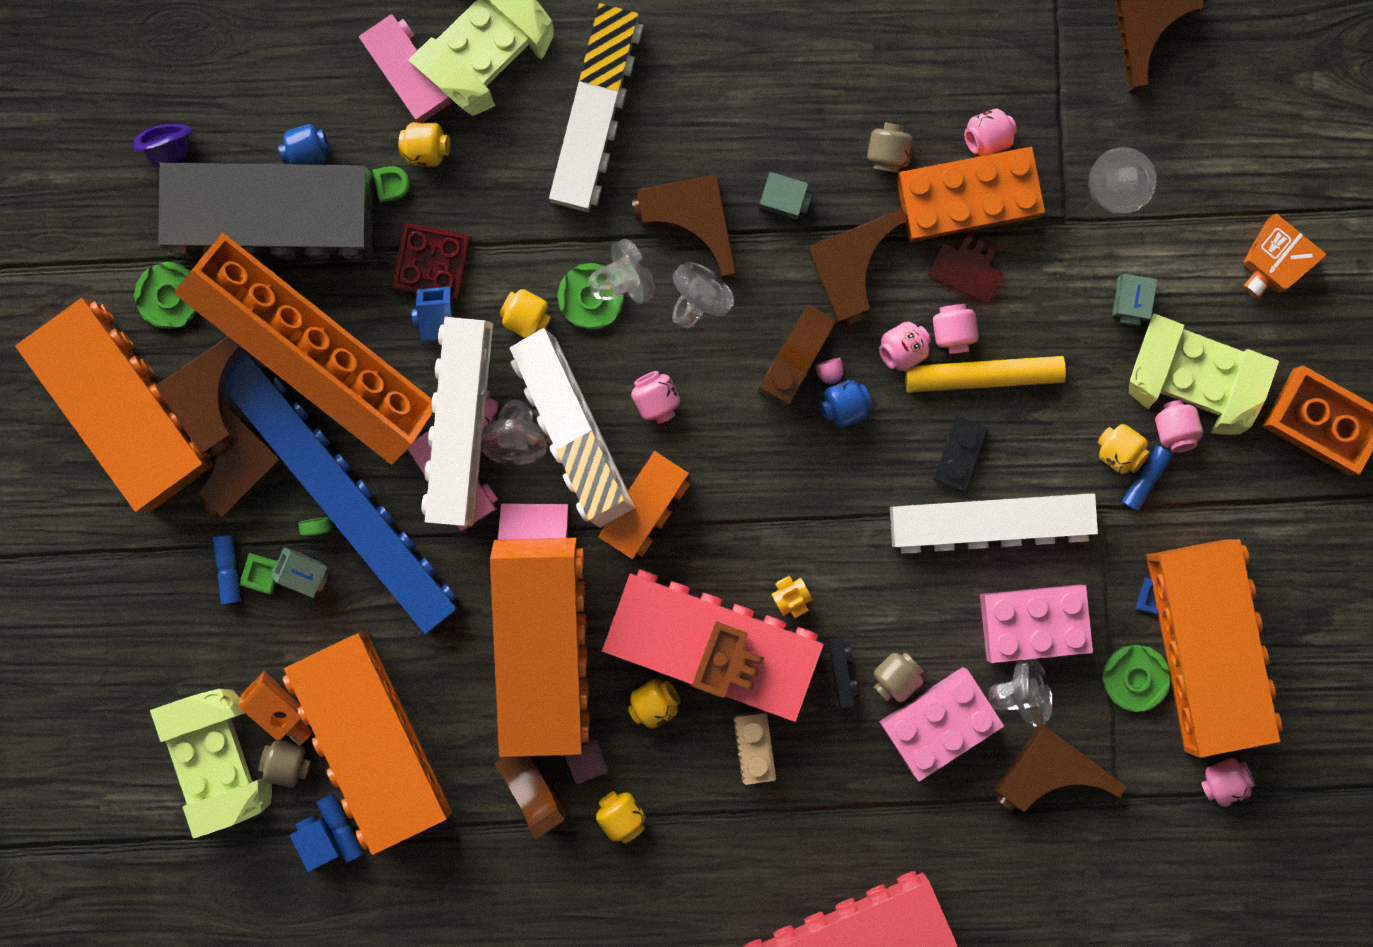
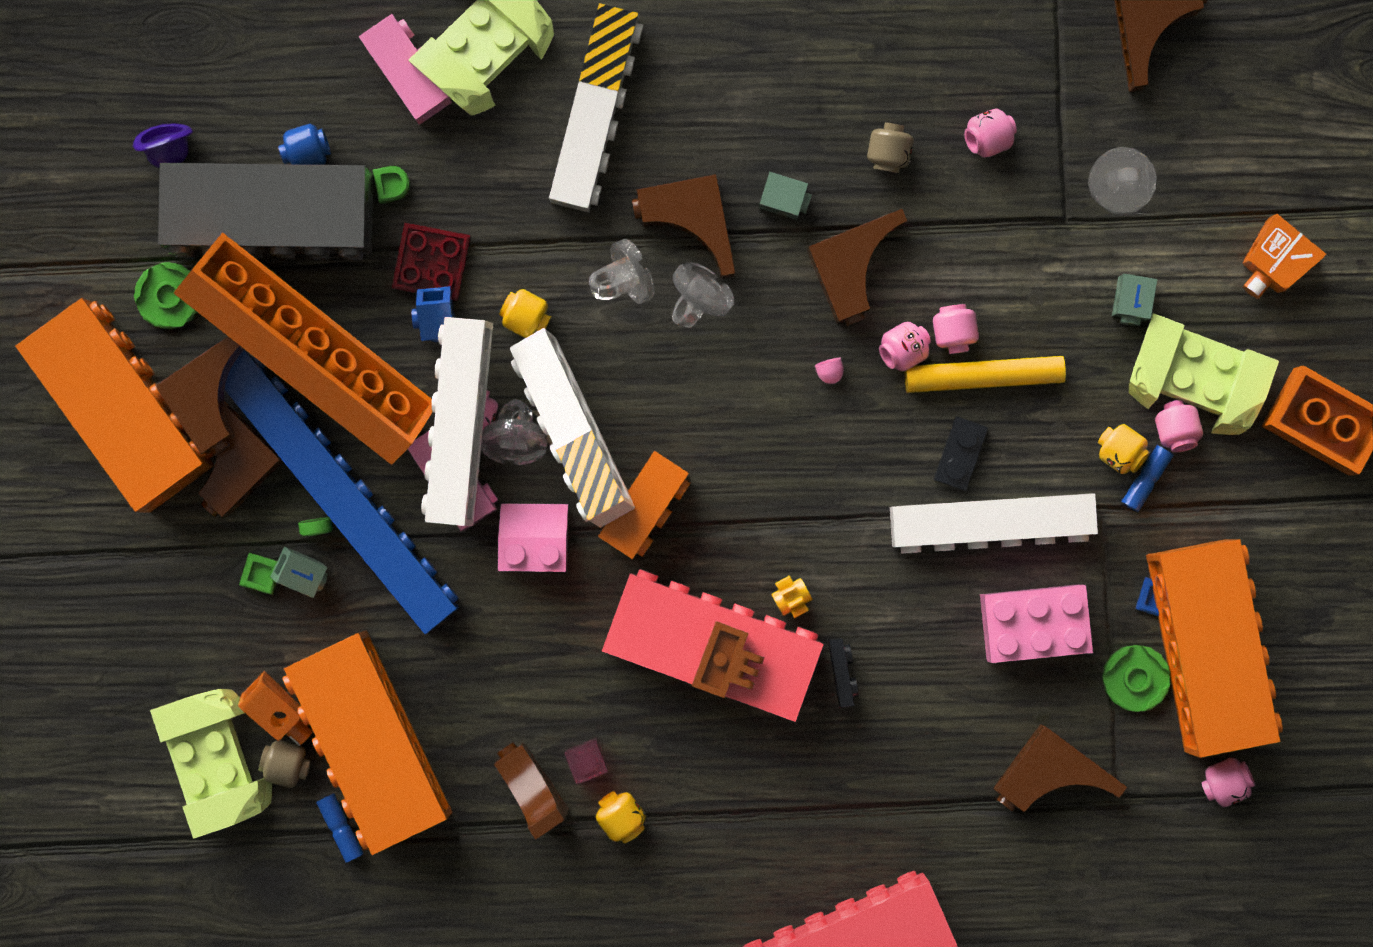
blue piece [213,535,241,604] -> none
blue brick [290,815,341,872] -> none
yellow head [399,122,450,167] -> none
orange brick [490,538,590,757] -> none
bright green tile [557,263,624,330] -> none
yellow head [628,678,680,728] -> none
bright pink head [631,371,681,423] -> none
tan brick [733,711,776,785] -> none
reddish brown arch [757,304,837,408] -> none
blue head [819,380,872,429] -> none
dark tan head [873,652,924,702] -> none
bright pink brick [879,667,1004,782] -> none
orange brick [896,147,1045,243] -> none
clear red hinge [928,231,1003,304] -> none
clear tile [988,659,1053,727] -> none

